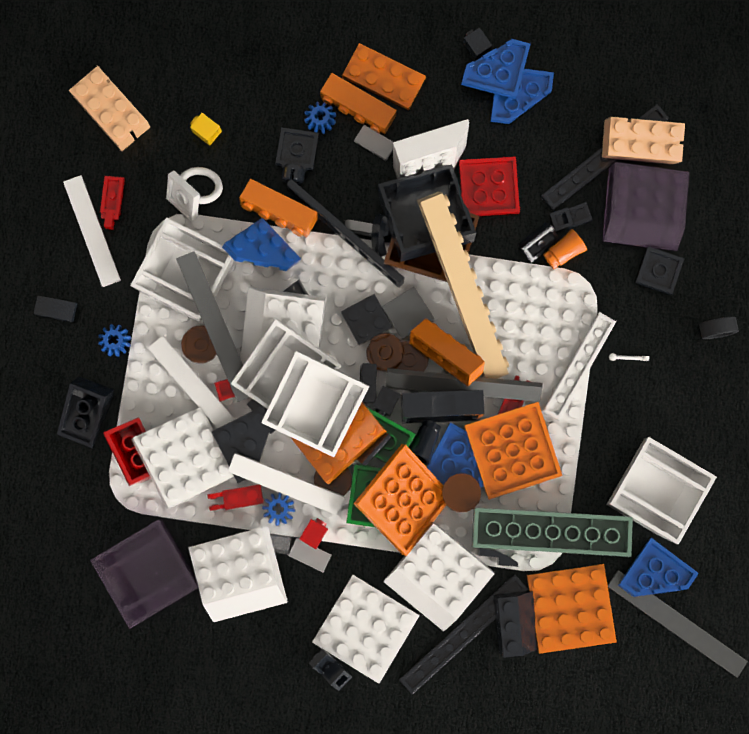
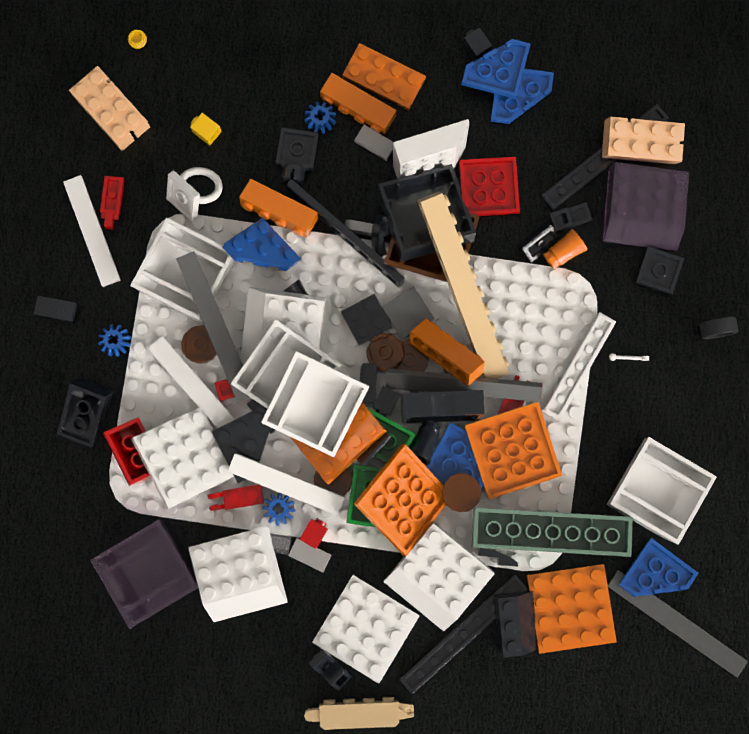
none -> yellow plate [128,30,147,49]
none -> tan hinge [304,697,414,730]

